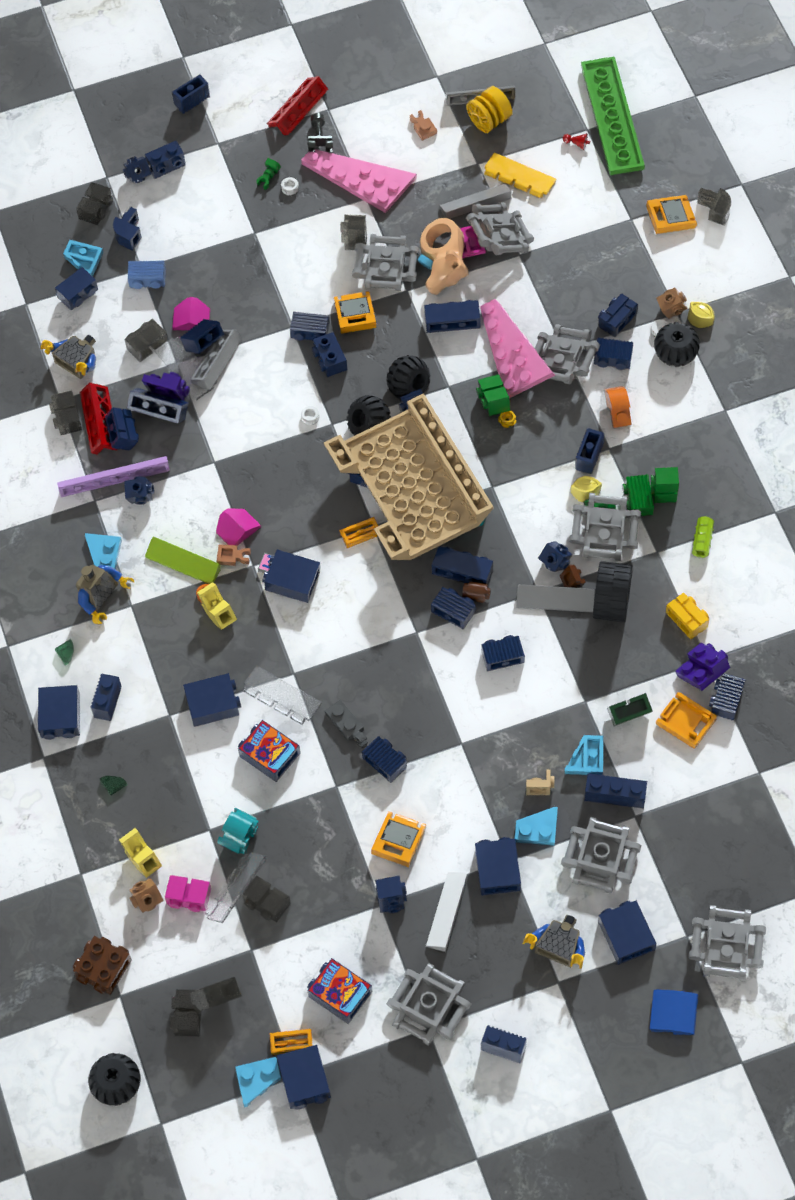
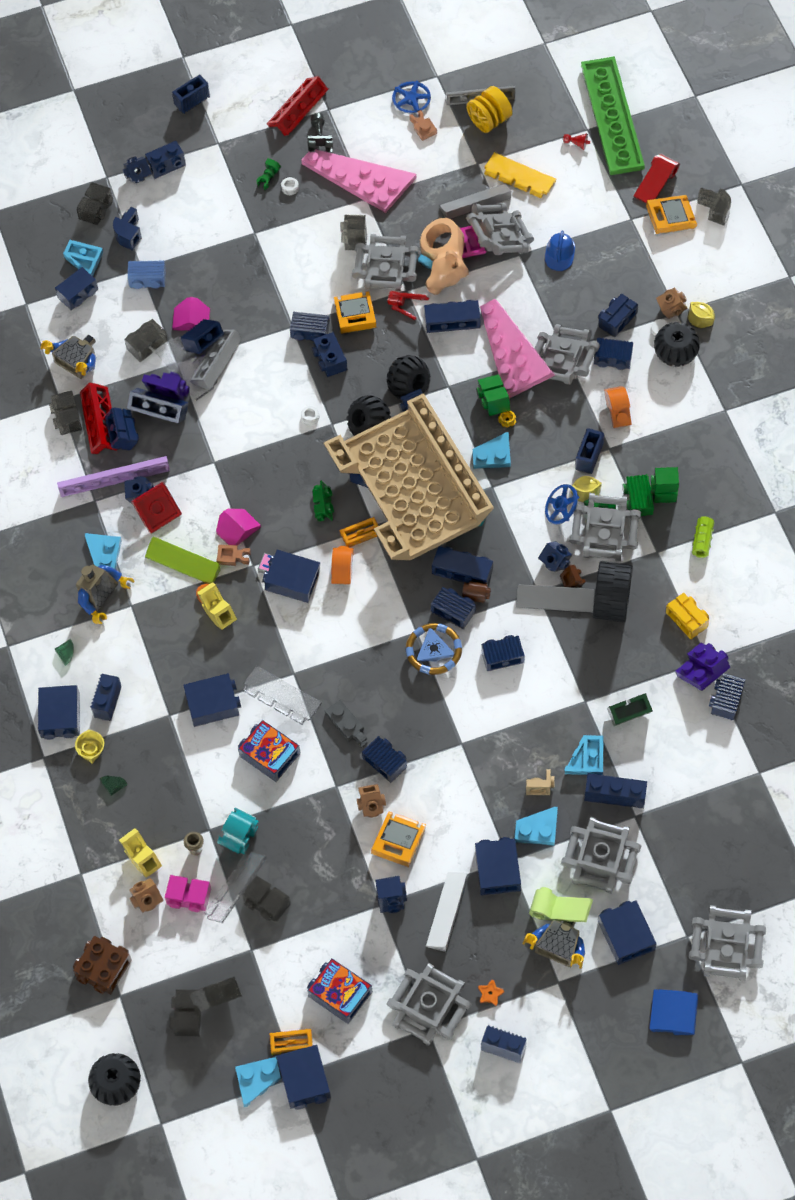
light orange container [655,692,717,749] -> none
none -> light yellow hat [75,729,104,764]
none -> red tile [131,482,182,534]
none -> dark tan cone [184,832,204,855]
none -> green hinge [312,480,334,521]
none -> orange brick [331,546,354,584]
none -> medium nougat brick [357,784,386,817]
none -> red plant [388,290,429,320]
none -> blue wheel [392,80,431,113]
none -> piece [405,623,462,675]
none -> medium azure wing [472,432,511,469]
none -> orange plate [478,980,504,1006]
none -> yellowish green door [529,887,593,922]
none -> blue piece [545,230,575,271]
none -> blue wheel [545,484,579,525]
none -> red door [633,154,680,204]

